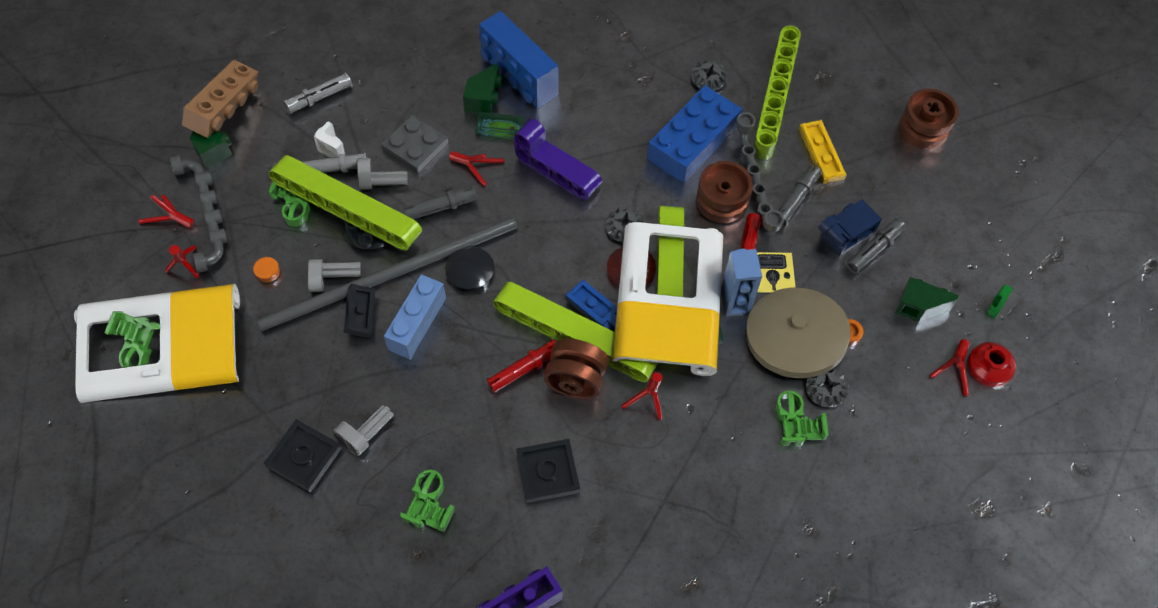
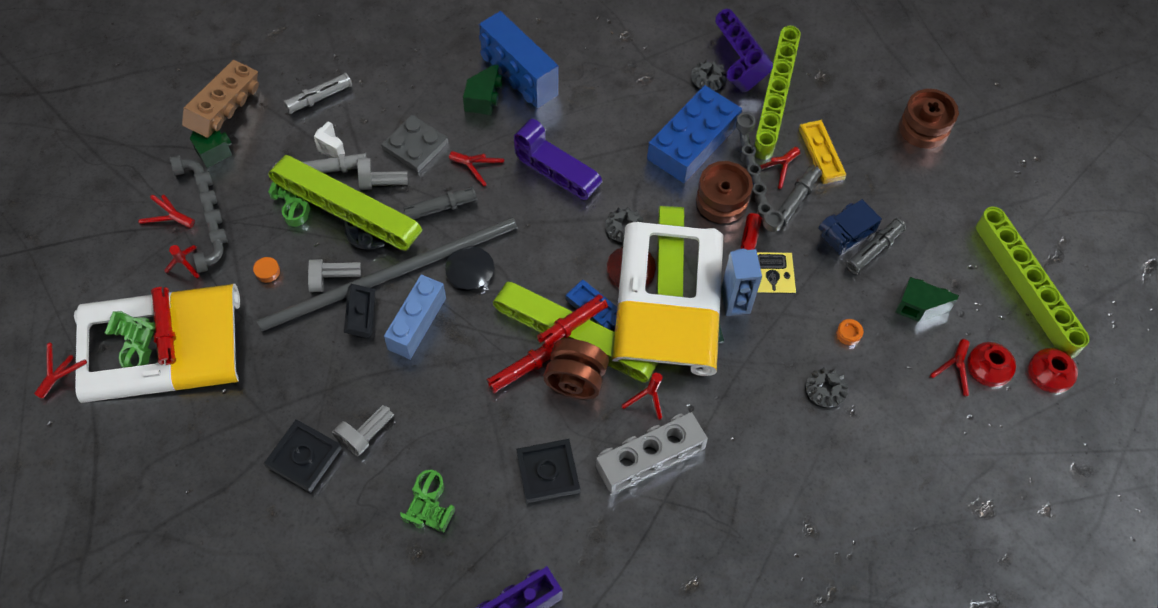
clear green tile [475,112,524,139] -> none
dark tan dish [746,287,851,378] -> none
bright green piece [775,391,829,446] -> none
green tile [987,284,1013,318] -> none
none -> red plant [34,343,87,399]
none -> red pin [151,287,176,365]
none -> red pin [537,294,608,349]
none -> light grey brick [596,412,708,495]
none -> dark purple beam [715,9,773,92]
none -> red plant [760,147,800,189]
none -> lime beam [976,206,1089,358]
none -> red piece [1028,348,1078,394]

